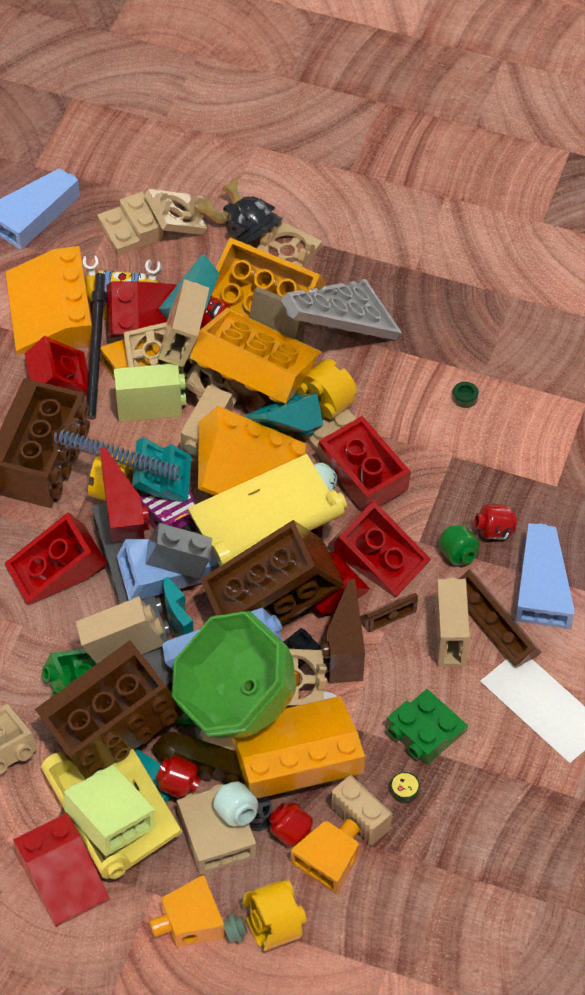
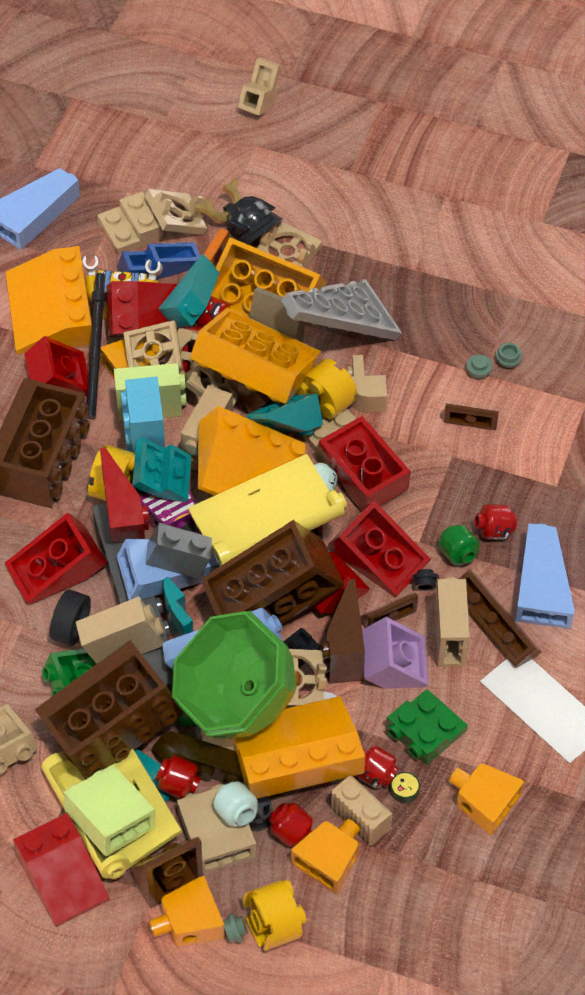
sand blue piece [54,429,181,481] -> none
tan brick [158,279,209,367] -> none
dark green tile [452,382,479,408] -> none
none -> black tyre [50,589,91,646]
none -> blue slope [117,242,200,280]
none -> medium azure brick [121,376,165,453]
none -> reddish brown slope [133,837,203,908]
none -> orange tile [204,228,229,268]
none -> tan brick [238,57,282,115]
none -> tan brick [347,355,387,413]
none -> red head [356,745,399,789]
none -> lavender slope [362,617,428,689]
none -> black plate [412,569,440,591]
none -> reddish brown slope [444,403,499,430]
none -> light orange torso [449,763,524,836]
none -> sand green plate [466,354,493,379]
none -> sand green plate [496,343,522,368]

